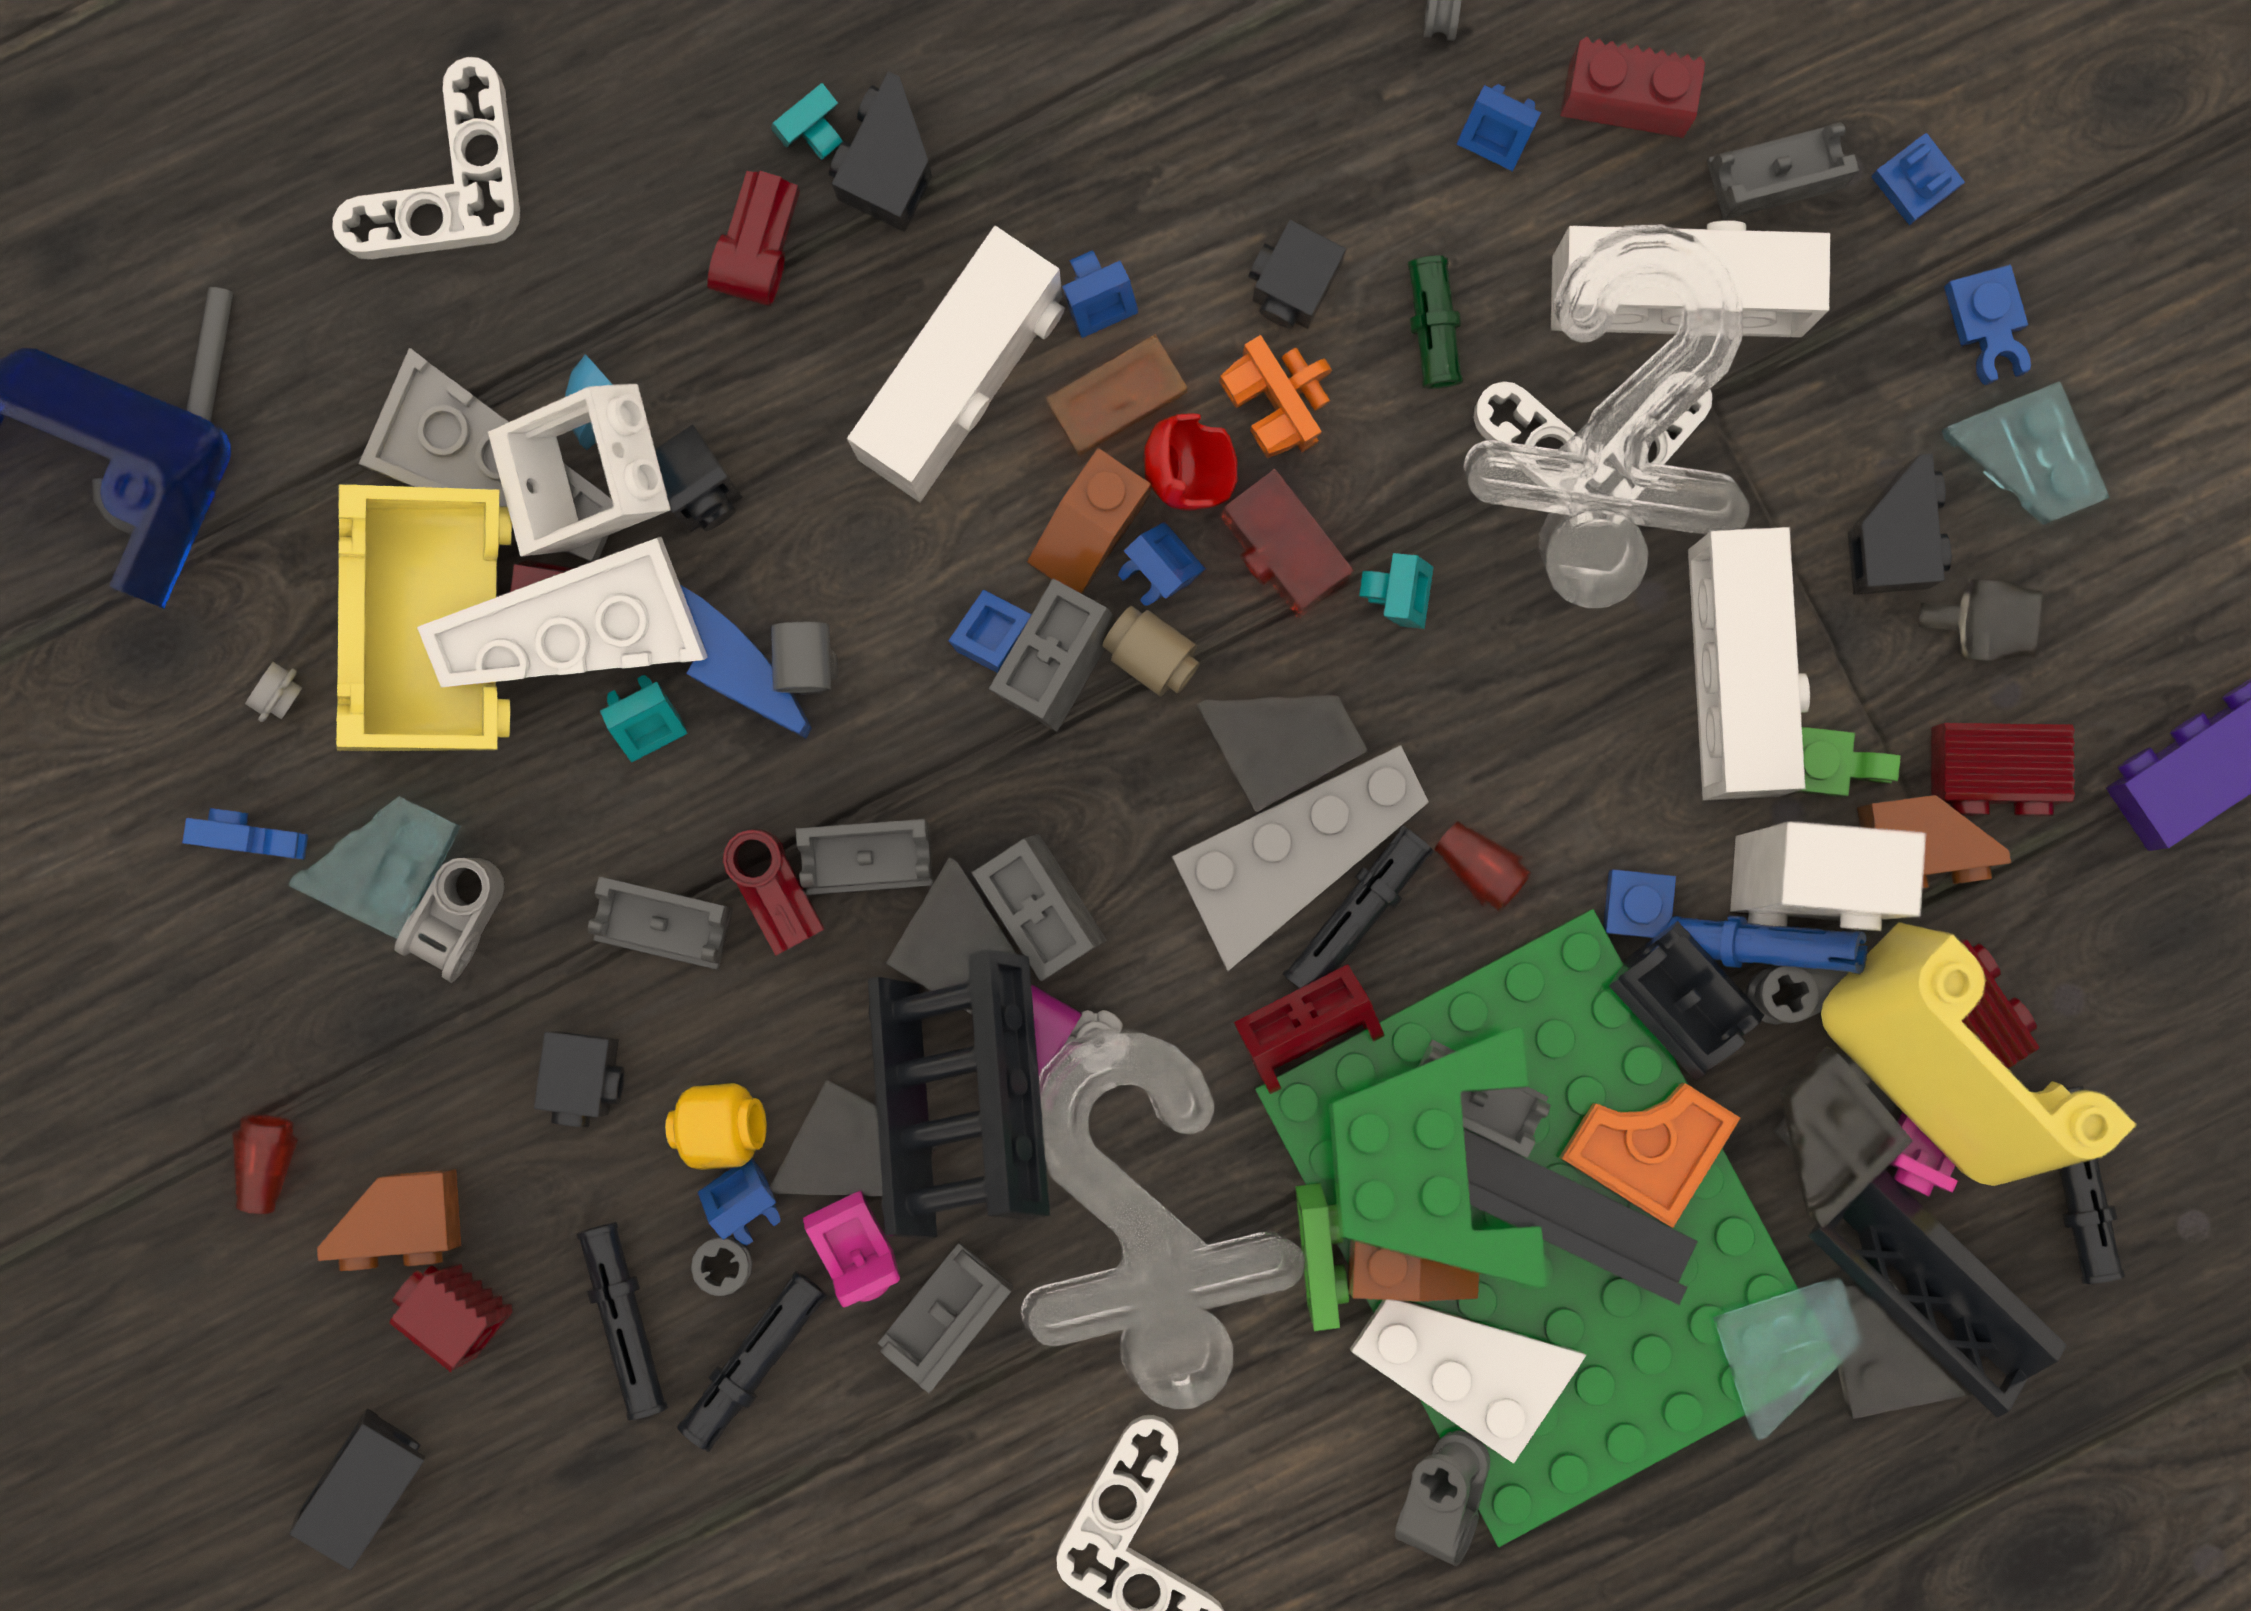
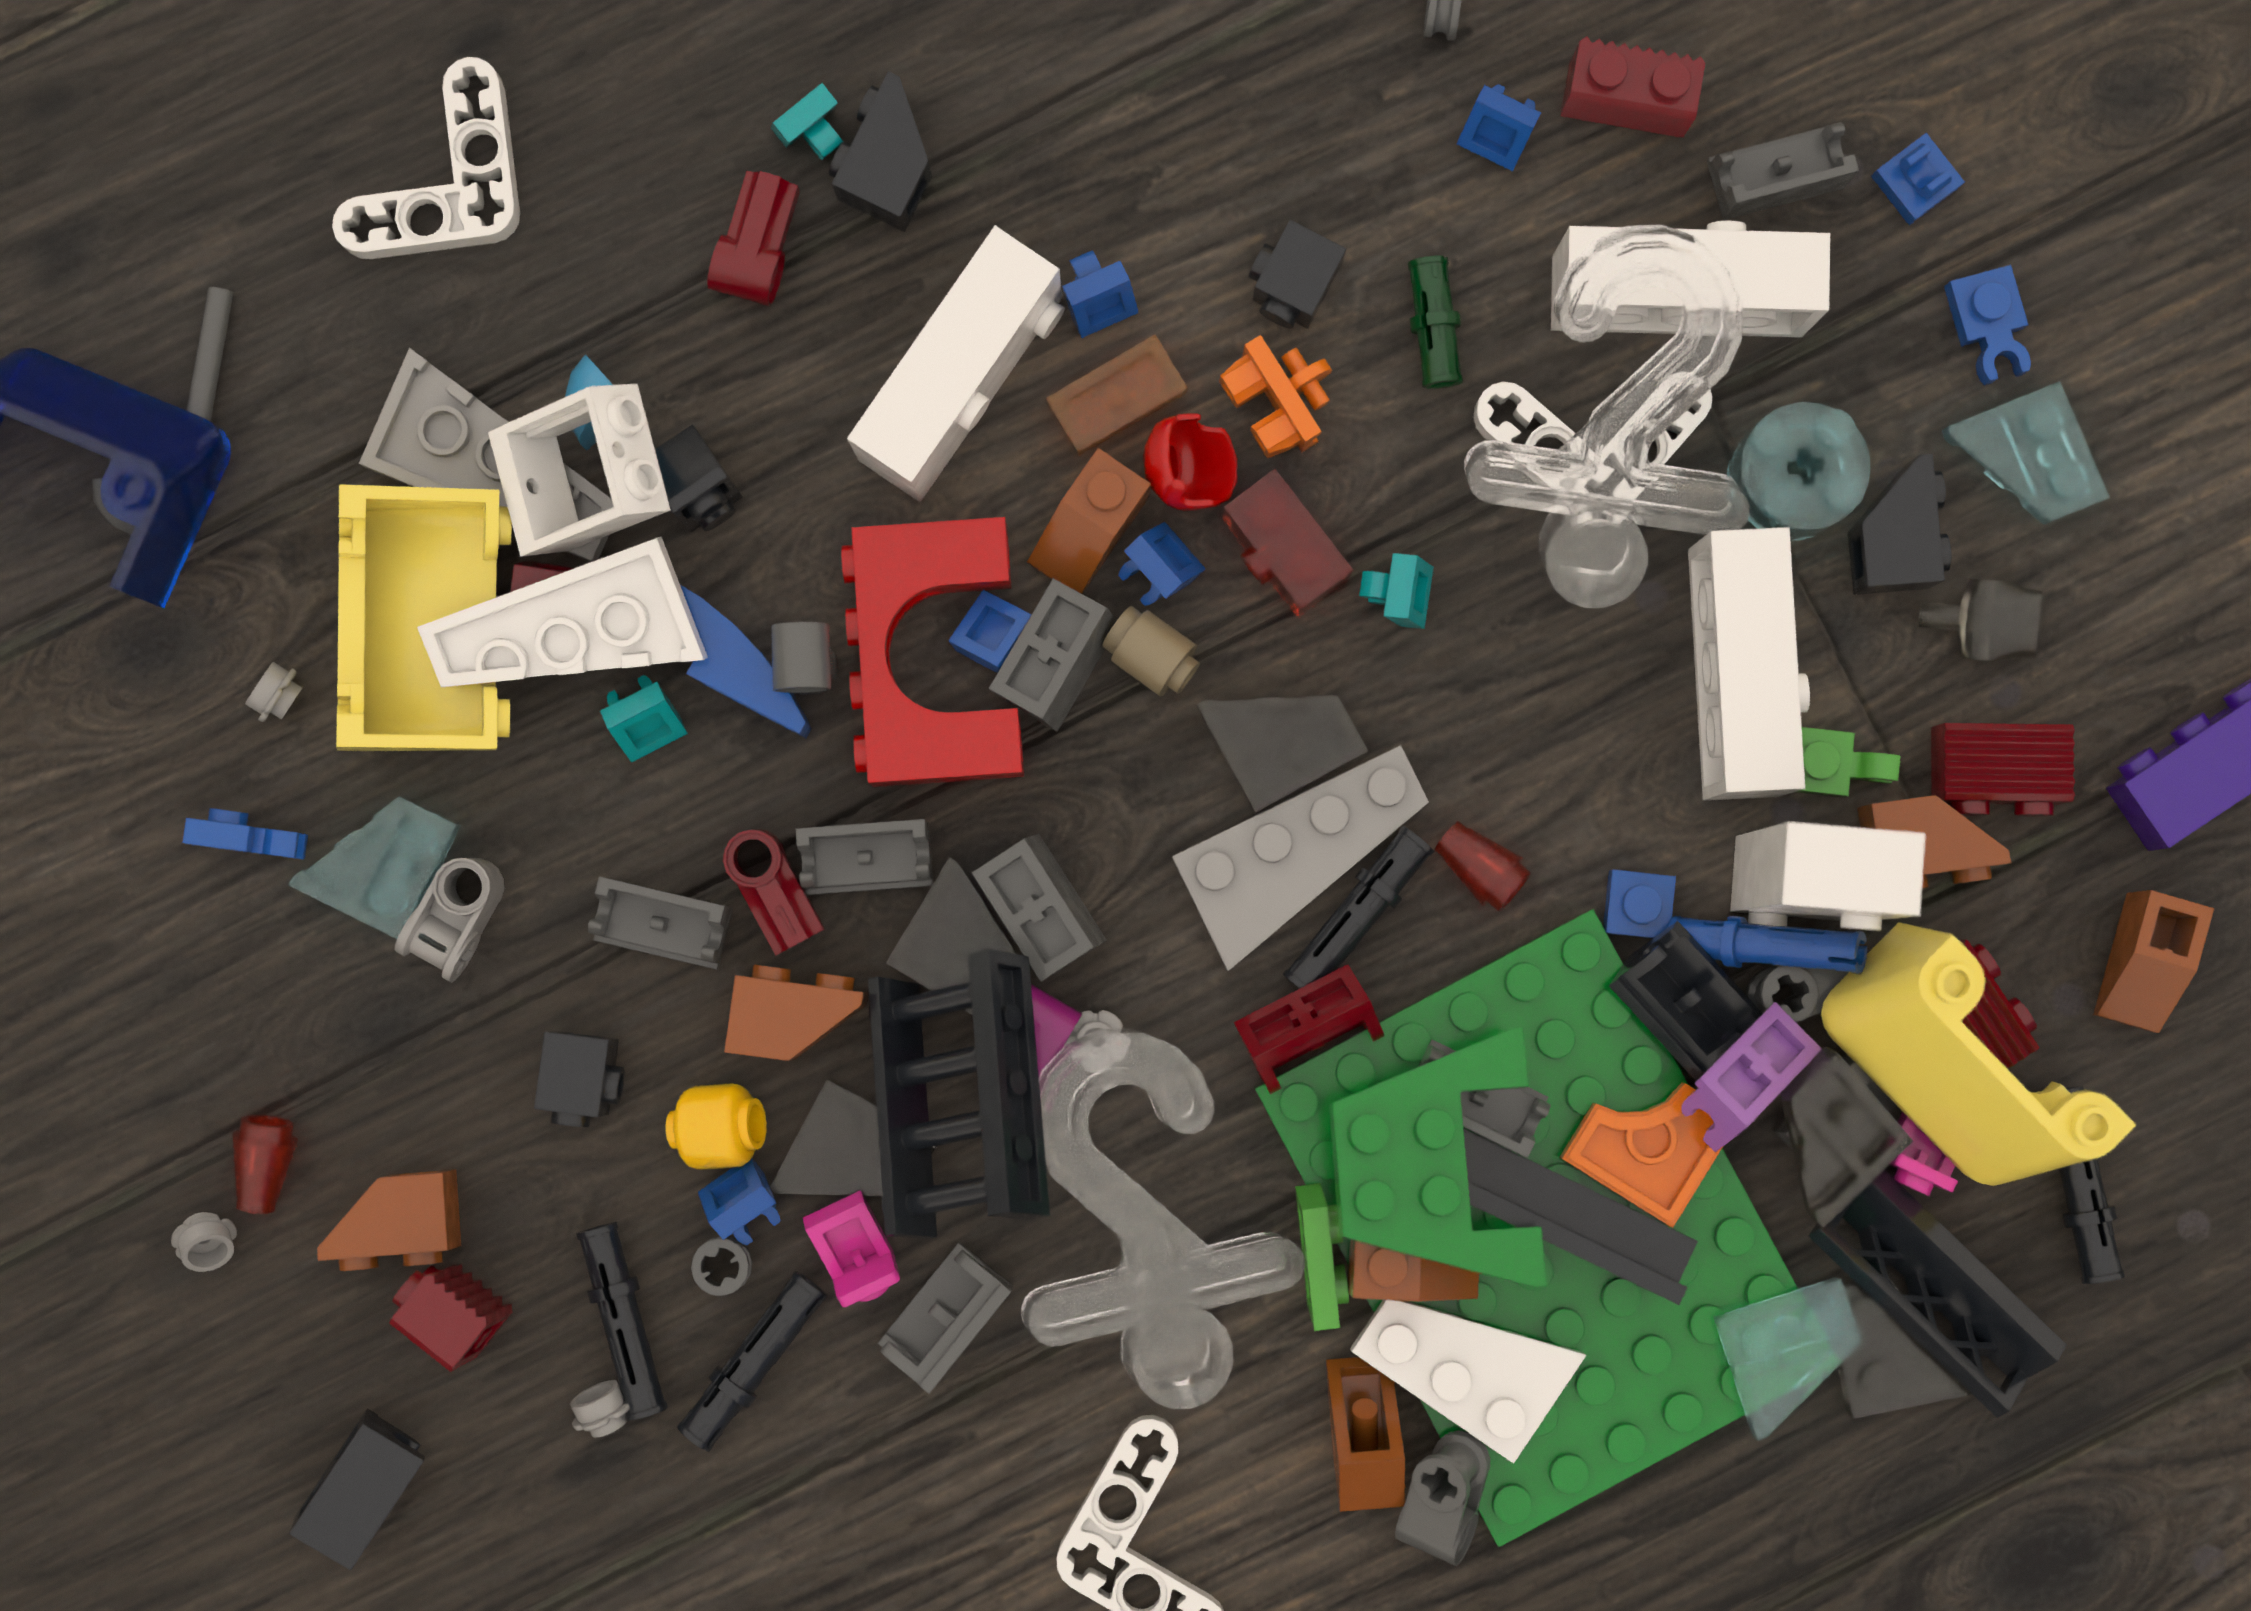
none -> light grey plate [171,1212,237,1272]
none -> light grey plate [570,1380,629,1438]
none -> dark orange slope [724,964,869,1061]
none -> red arch [841,517,1024,787]
none -> dark orange slope [1326,1357,1405,1512]
none -> medium lavender hinge [1681,1002,1822,1152]
none -> clear light blue brick [1727,402,1870,541]
none -> dark orange slope [2093,890,2214,1033]

